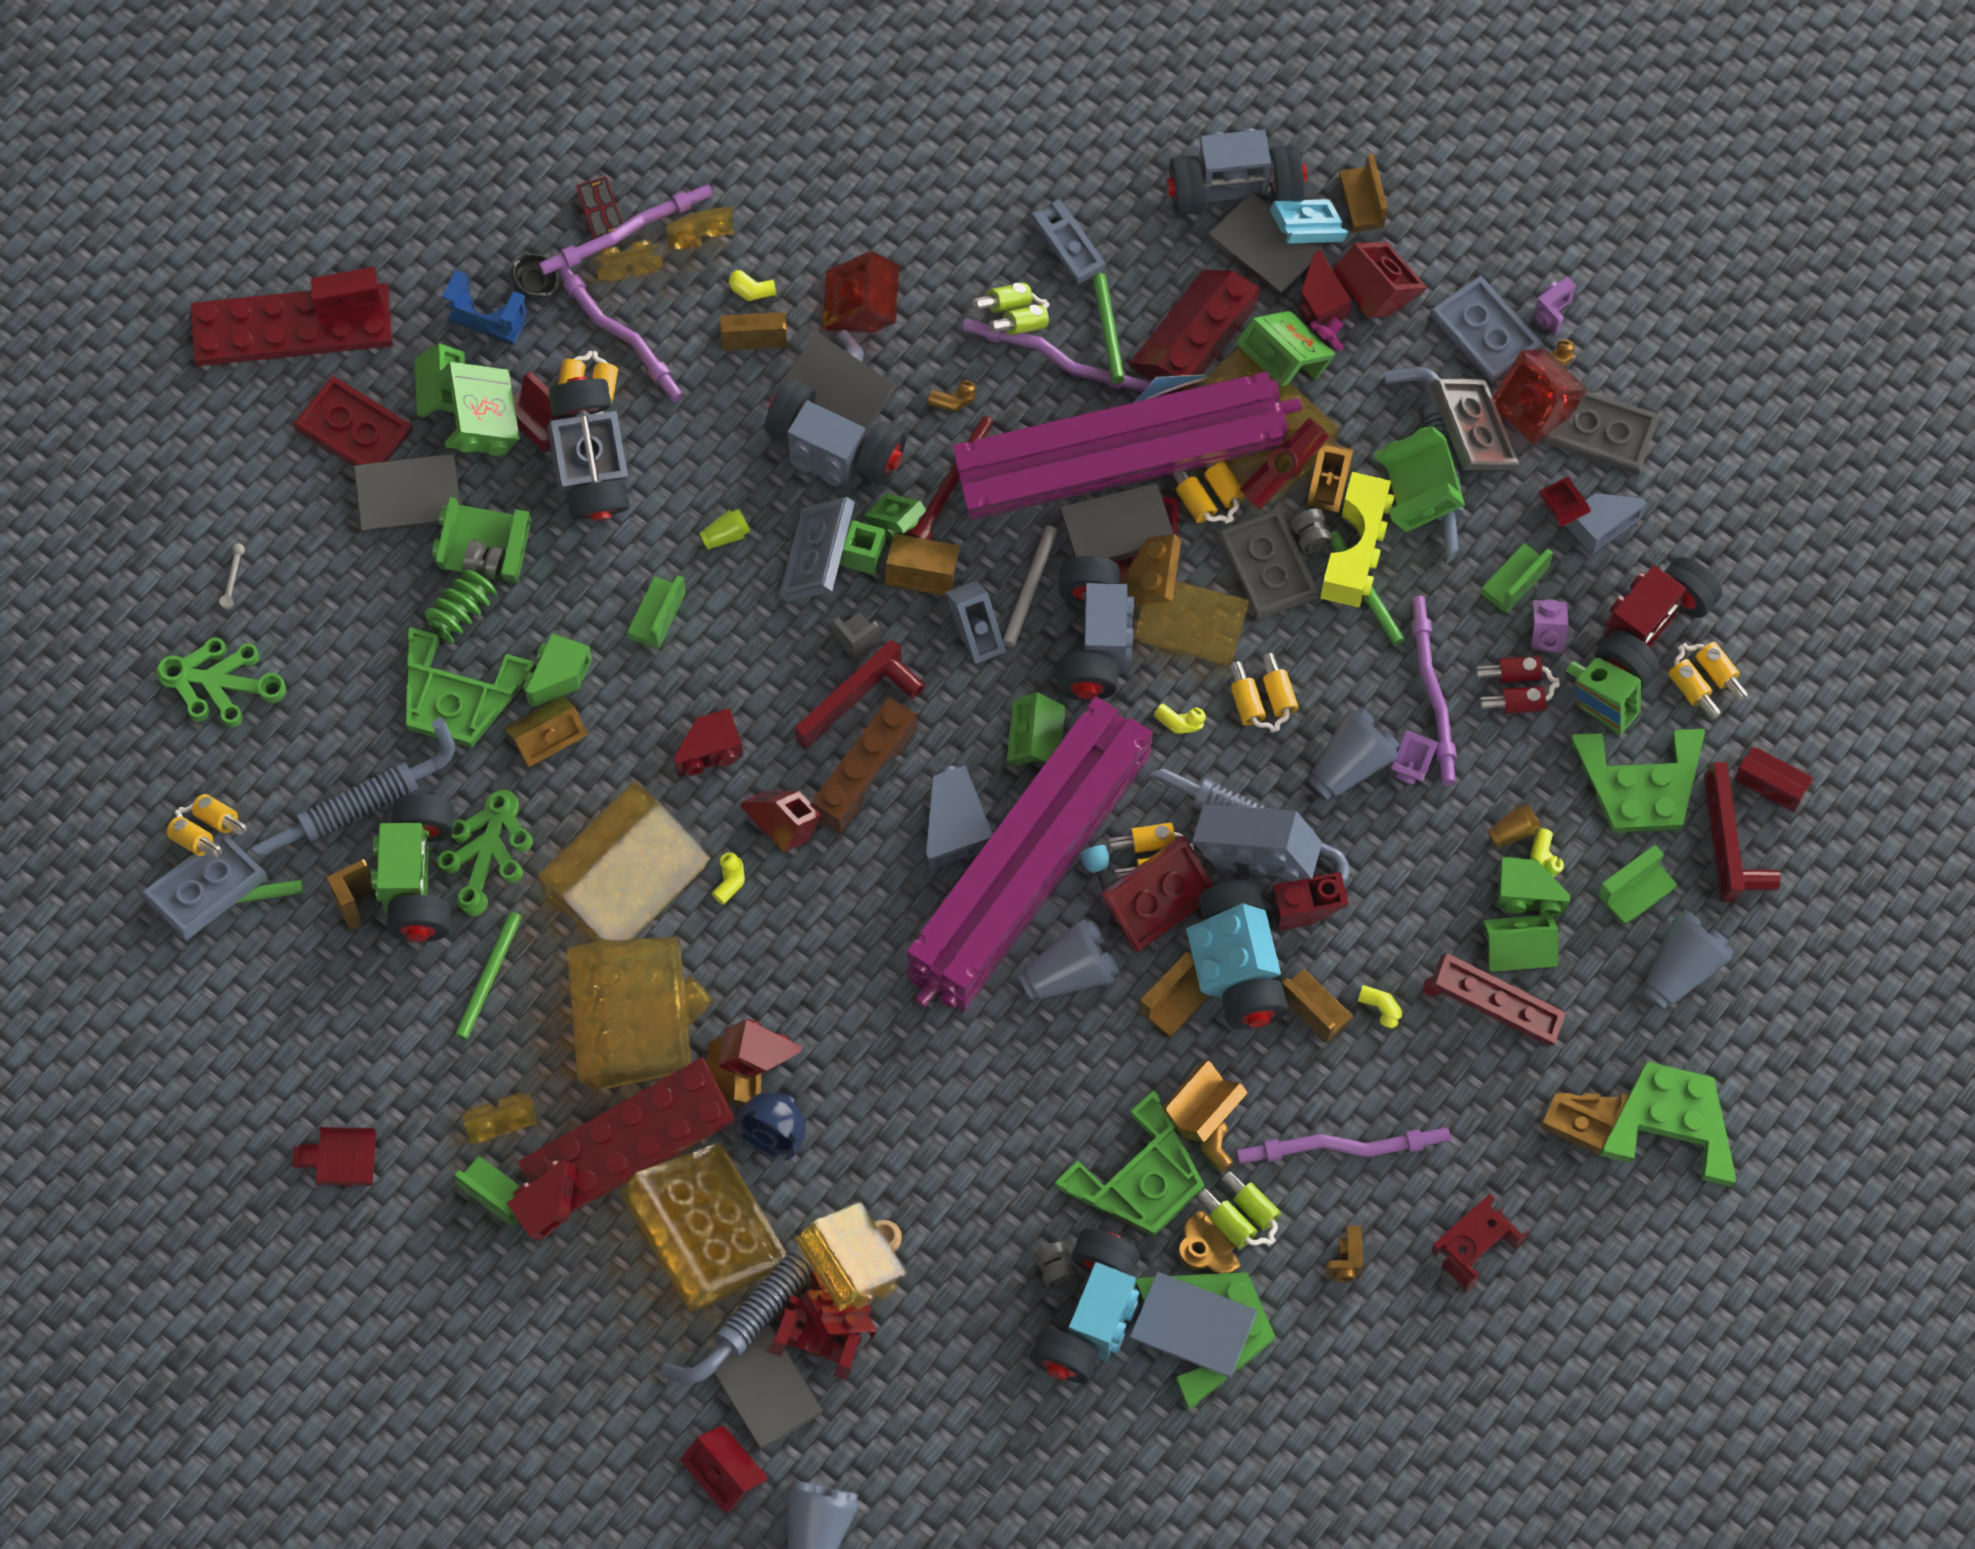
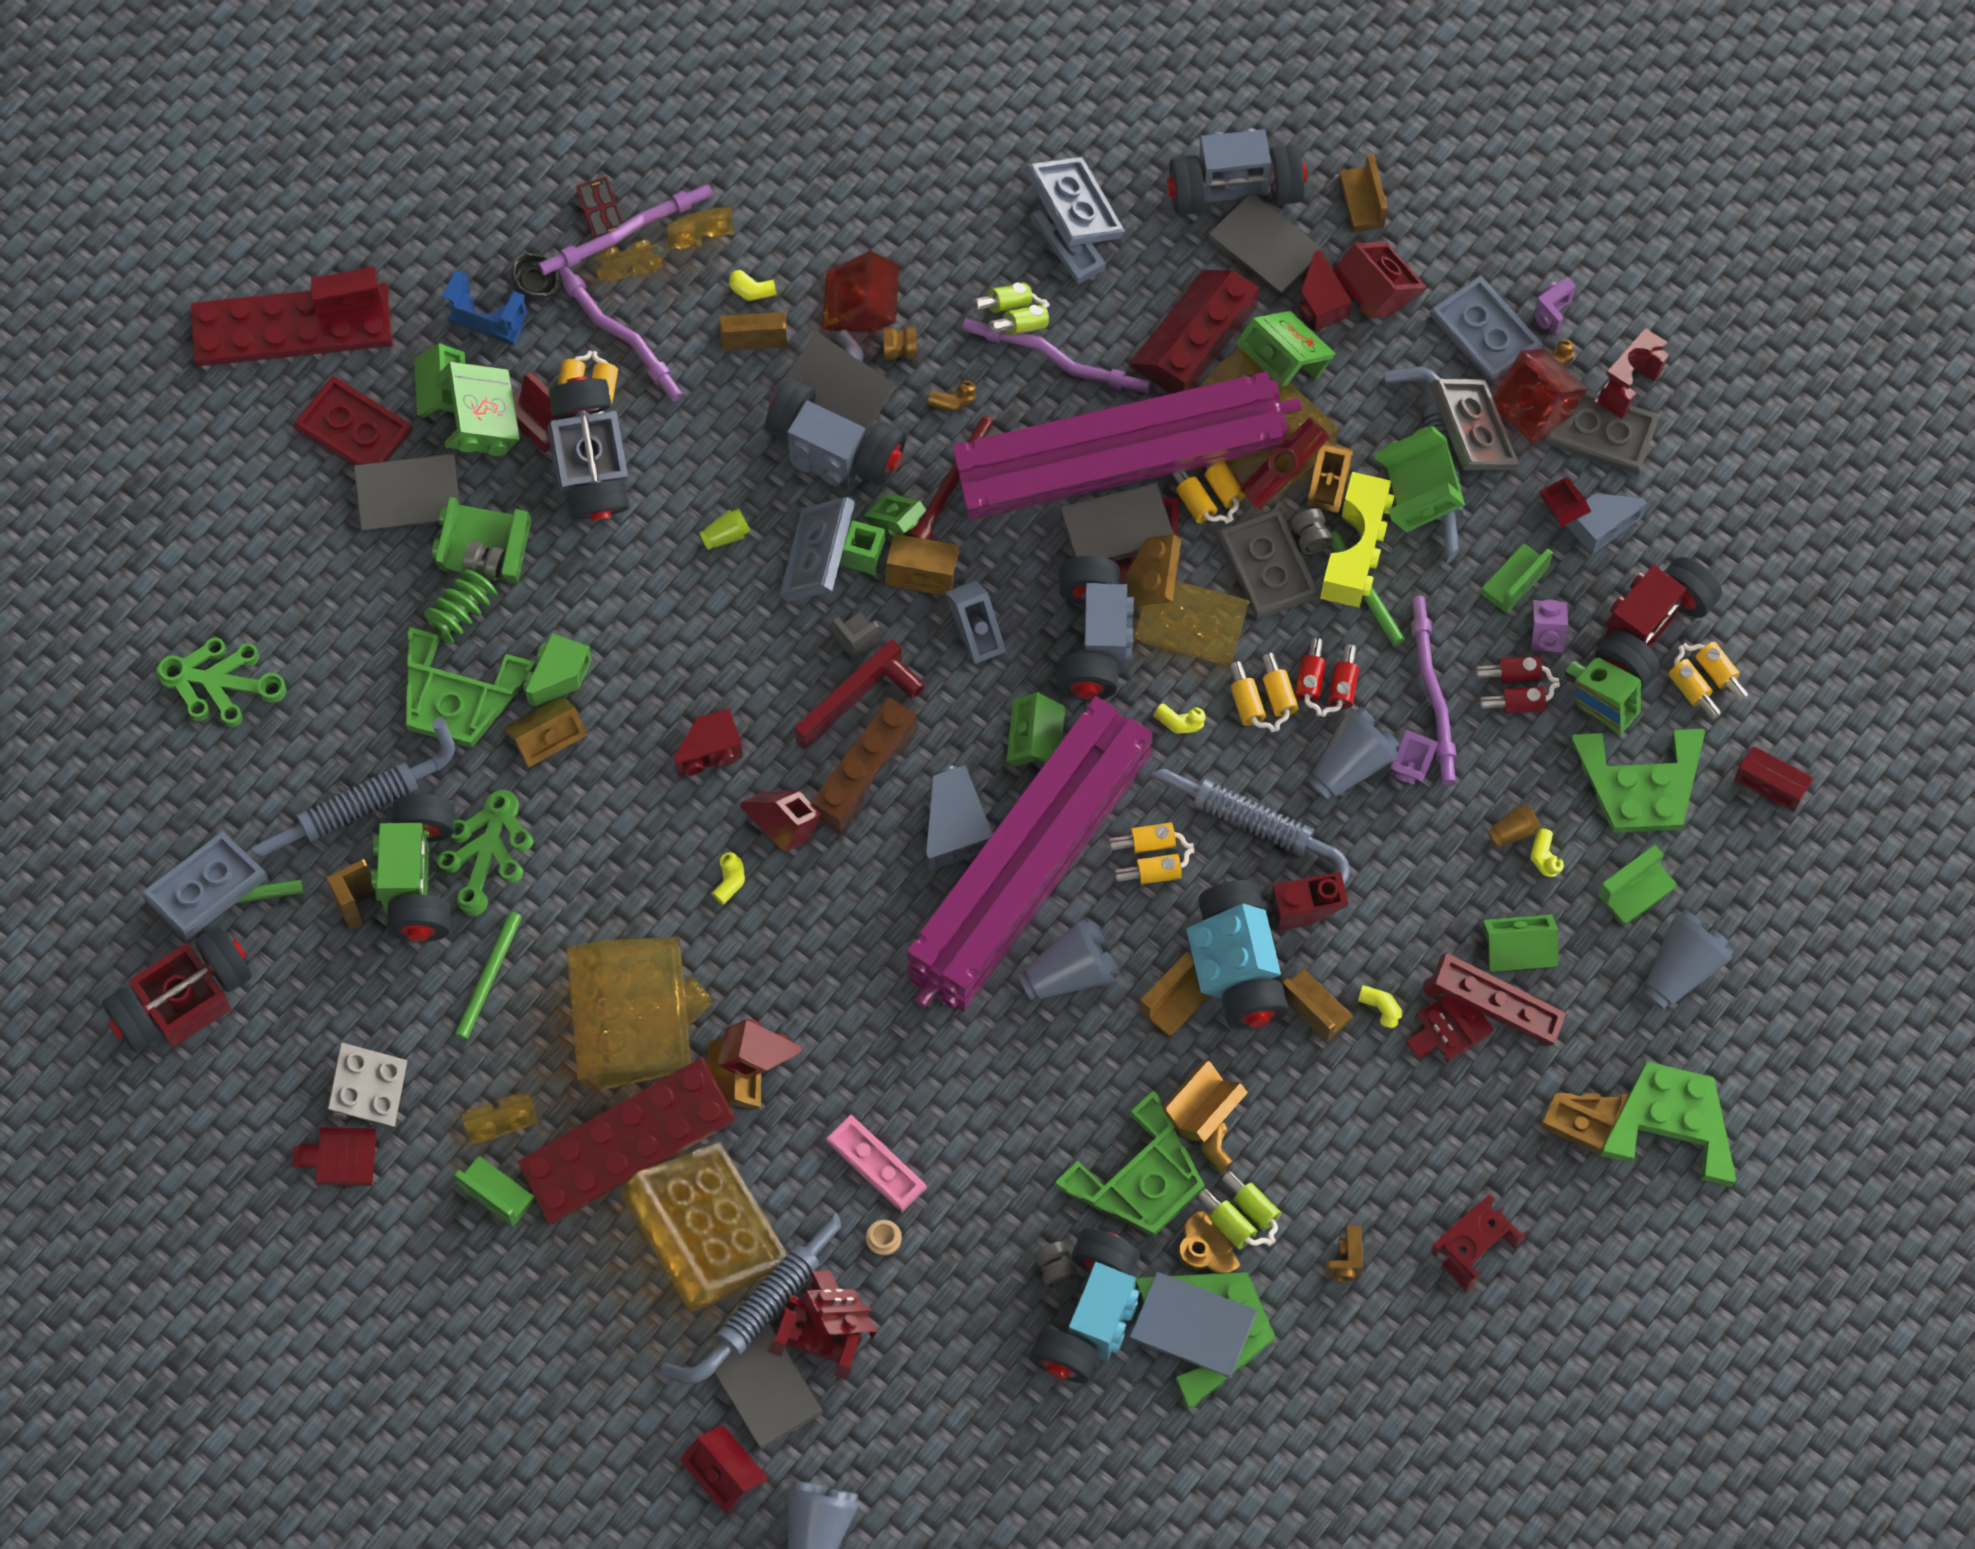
yellow piece [167,794,247,858] -> none
light grey hinge [219,543,245,610] -> none
dark red slope [507,1159,577,1241] -> none
clear yellow slope [538,781,711,956] -> none
bright green panel [627,575,686,650] -> none
dark blue cylinder [733,1093,806,1160] -> none
clear yellow brick [795,1202,907,1311] -> none
light grey bar [1003,526,1058,648] -> none
medium azure hinge [1080,845,1118,927] -> none
bright green bar [1093,273,1125,384] -> none
dark red tile [1099,836,1214,952] -> none
dark azure sticker [1135,374,1223,402] -> none
sand blue brick [1193,804,1322,881] -> none
medium lavender bar [1237,1127,1450,1164] -> none
medium azure plate [1270,200,1348,244] -> none
magenta plant [1308,317,1345,351] -> none
bright green slope [1497,857,1570,916] -> none
dark red piece [1703,762,1780,902] -> none
none -> brick [102,926,252,1053]
none -> light grey hinge [327,1042,408,1127]
none -> bright pink tile [826,1115,927,1213]
none -> pearl gold wheel [883,326,918,361]
none -> sand blue tile [1025,157,1125,246]
none -> red piece [1294,638,1359,717]
none -> dark red piece [1406,994,1494,1062]
none -> dark red piece [1594,328,1669,420]

